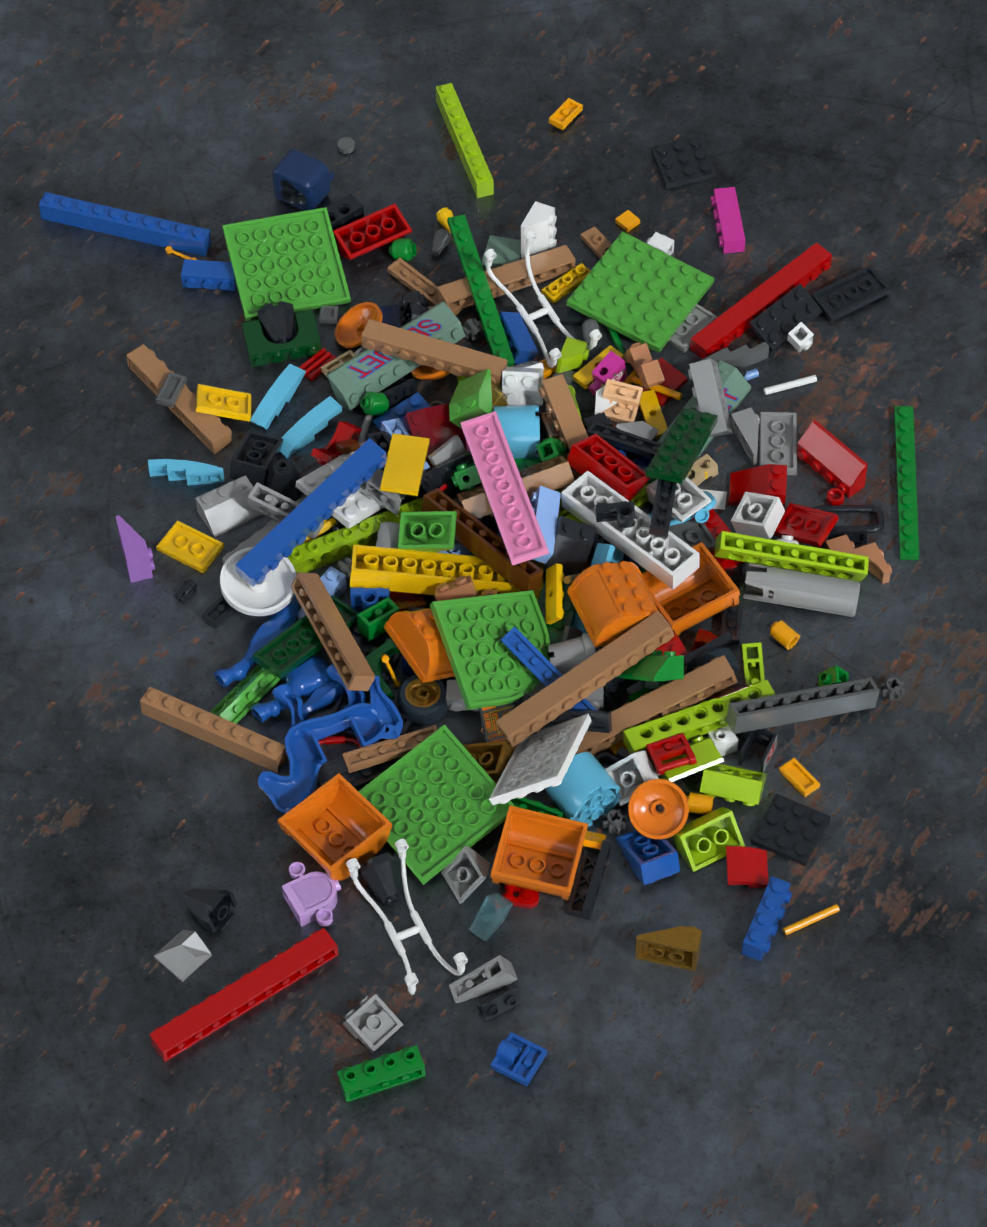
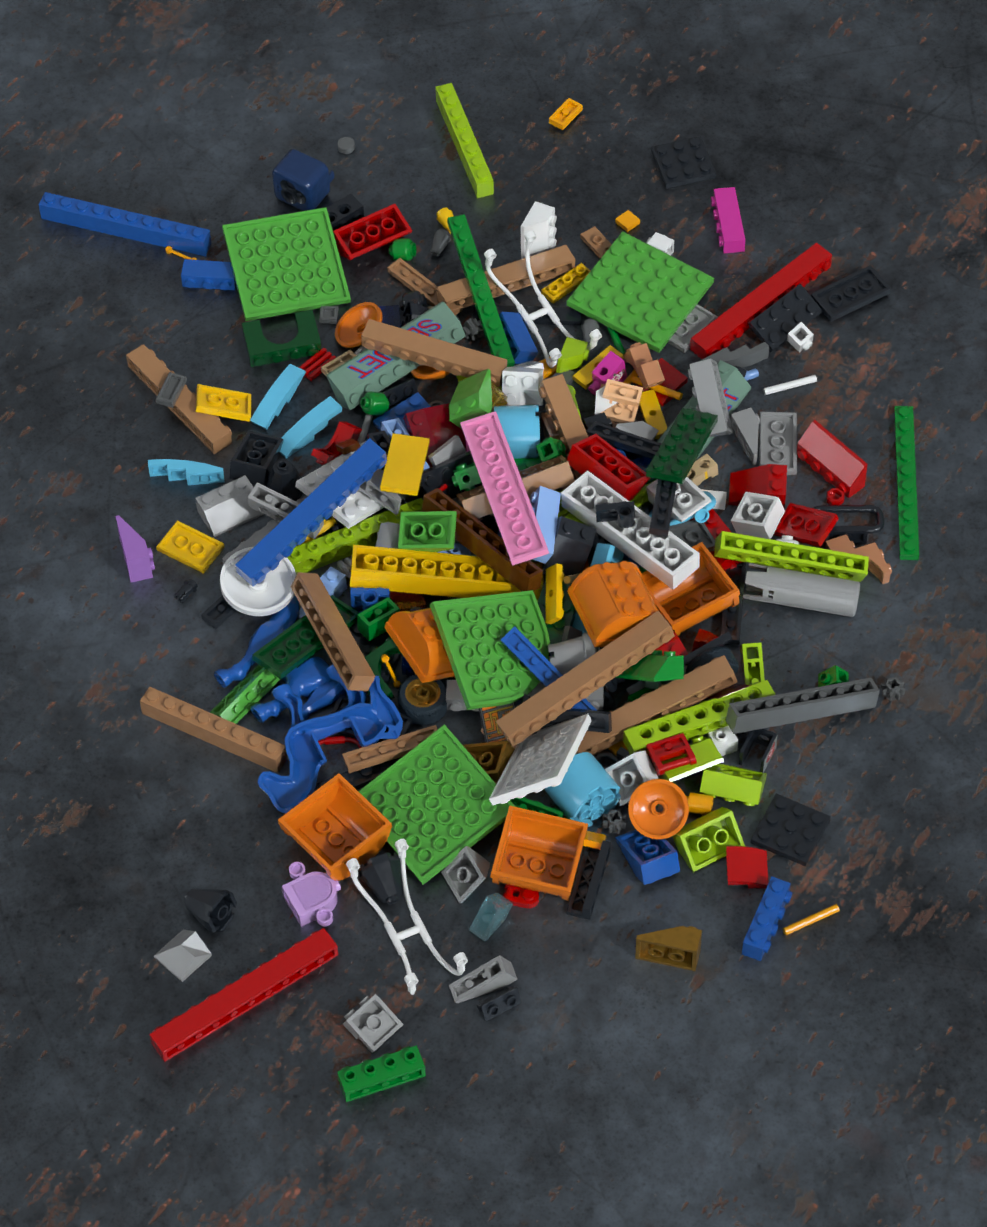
black cone [257,301,294,344] -> none
nougat arch [435,575,499,601] -> none
sand green tile [482,235,521,268] -> none
blue plate [490,1032,547,1087] -> none
light orange brick [770,620,800,650] -> none
light orange tile [779,758,820,798] -> none

